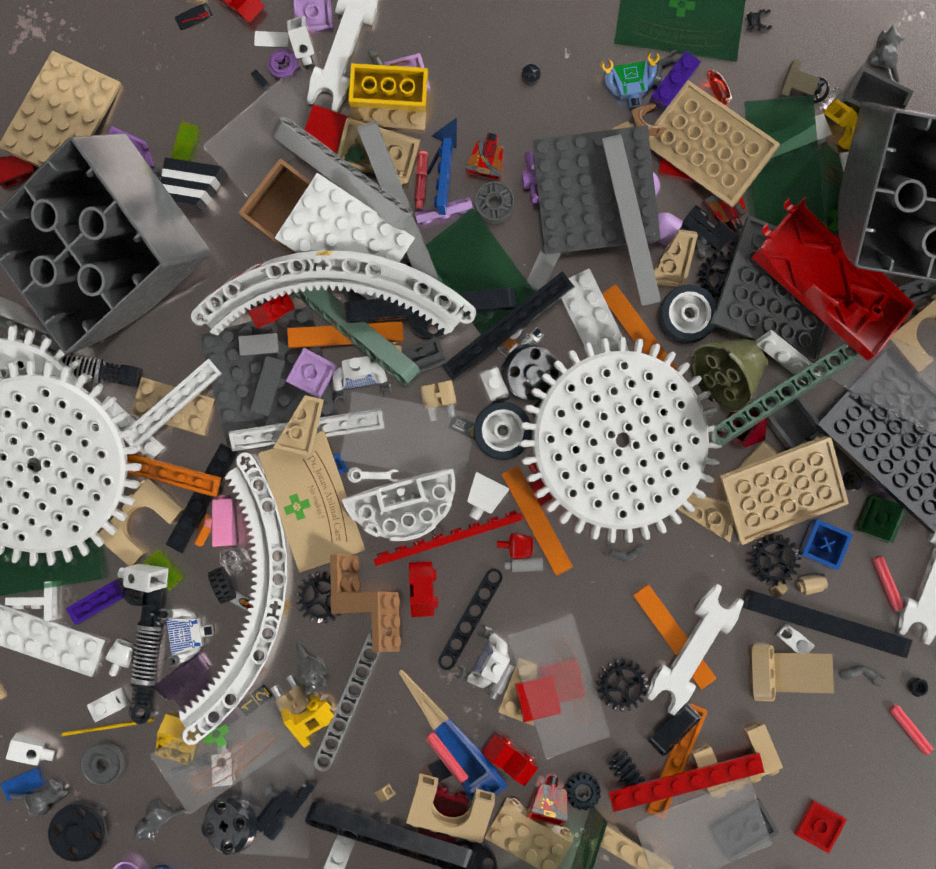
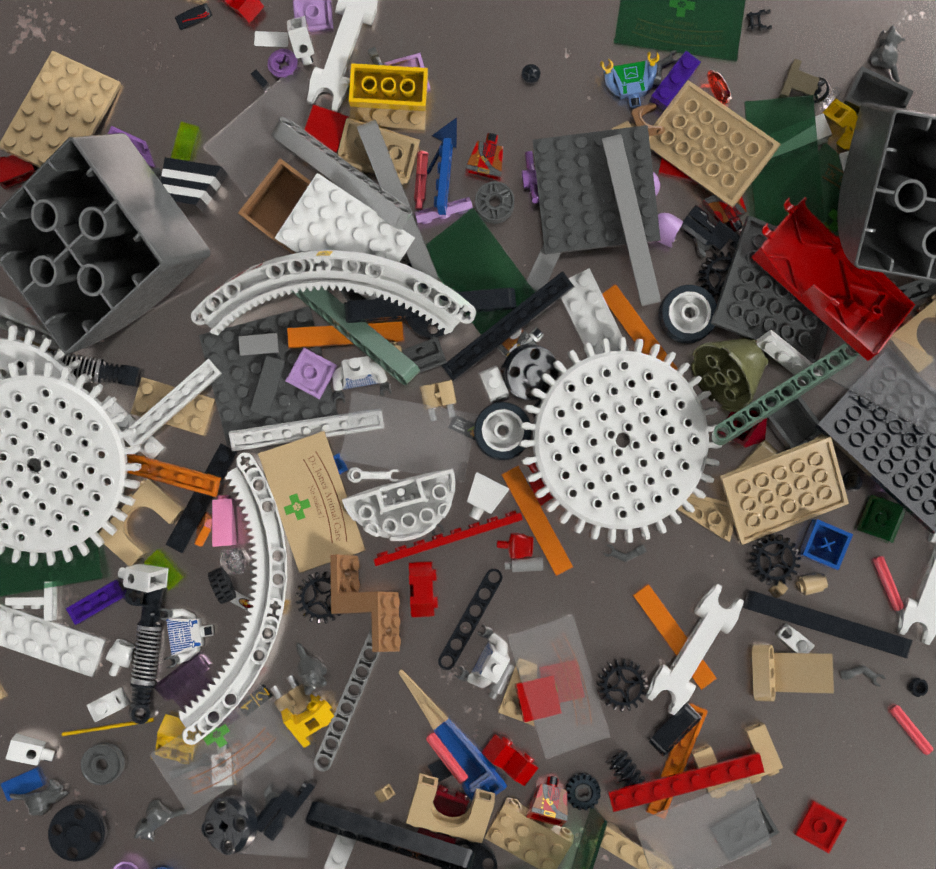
red brick [248,292,295,328] -> none
tan wing [273,395,324,456] -> none
clear green plate [344,145,365,164] -> none
tan wing [654,229,698,287] -> none

